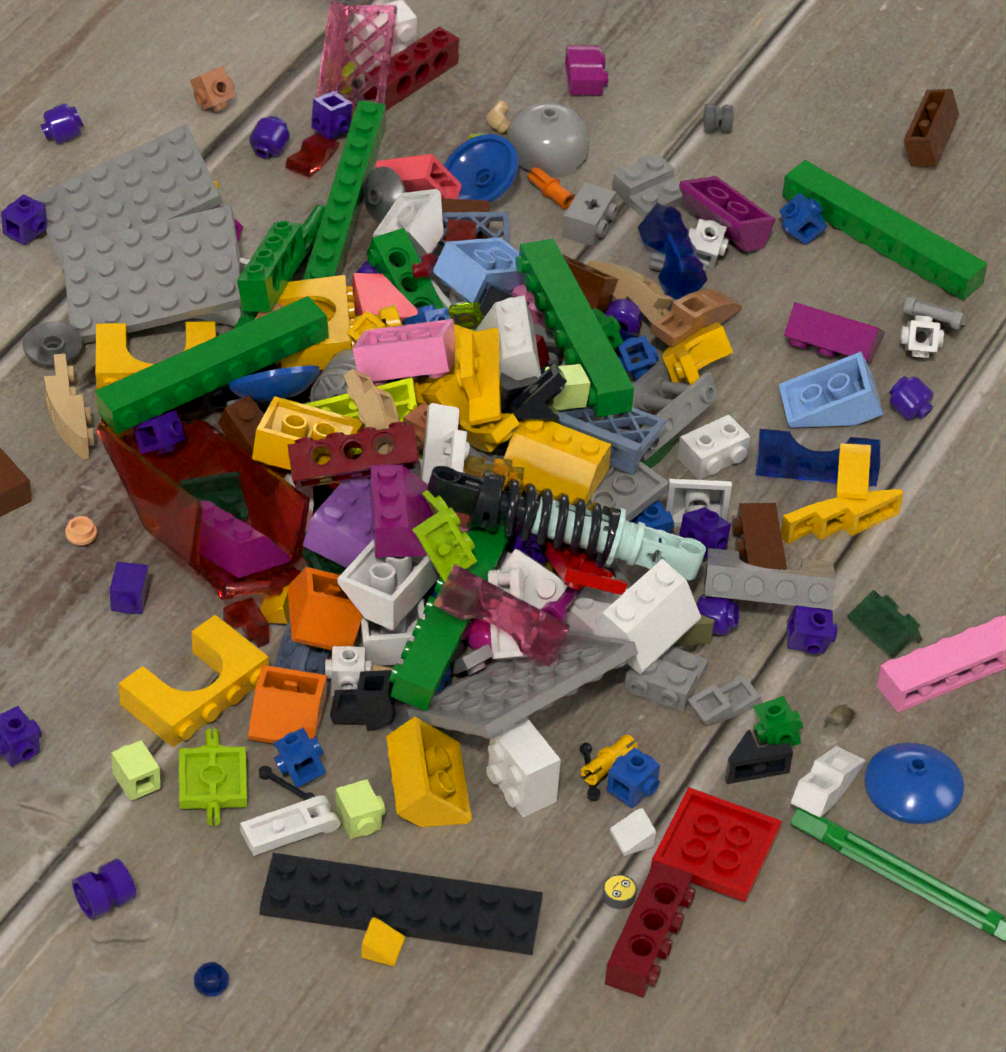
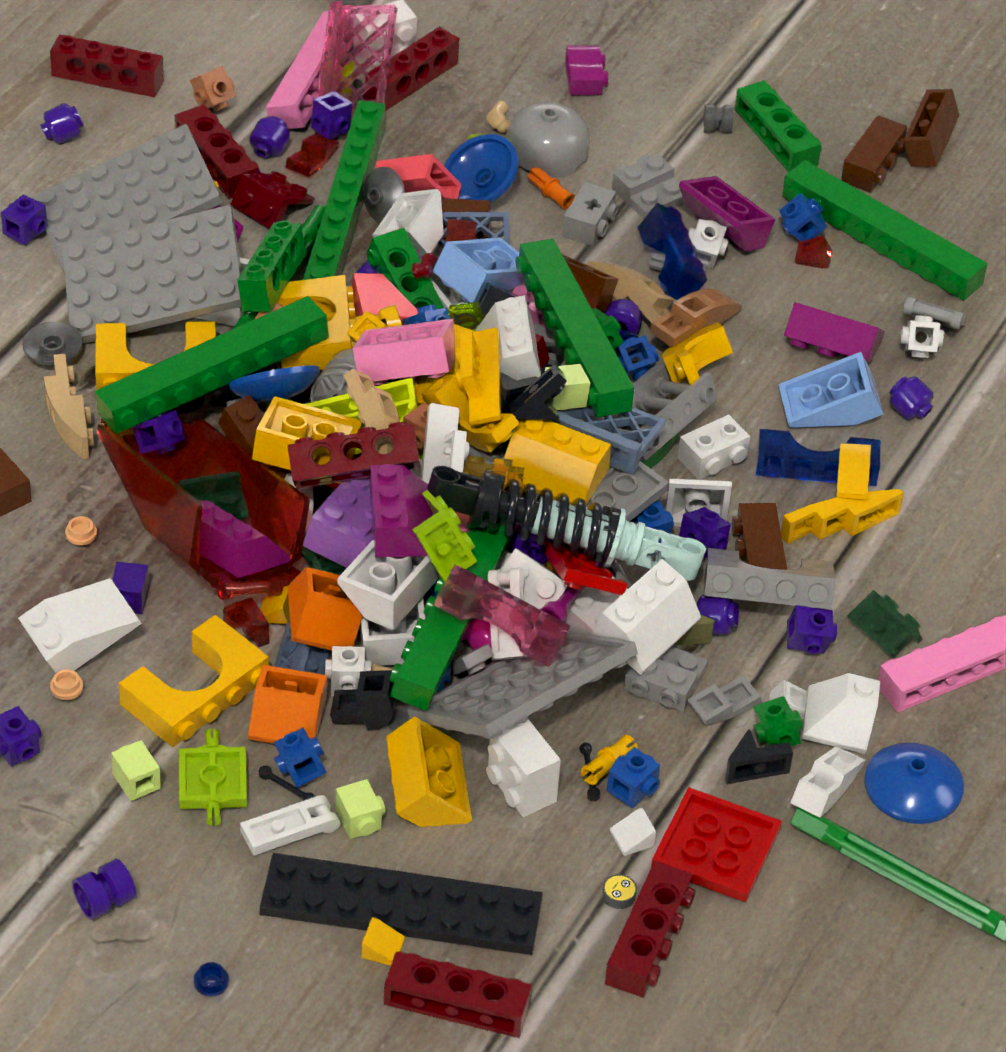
none -> white slope [18,578,142,673]
none -> dark red brick [50,34,164,98]
none -> light nougat plate [50,669,83,700]
none -> dark red brick [175,104,260,200]
none -> dark red bracket [230,171,314,229]
none -> bright pink brick [266,9,354,129]
none -> dark red brick [384,951,532,1039]
none -> green brick [734,80,822,173]
none -> white slope [770,680,807,719]
none -> clear red slope [795,236,832,269]
none -> white slope [802,673,880,754]
none -> reddish brown brick [841,115,907,193]

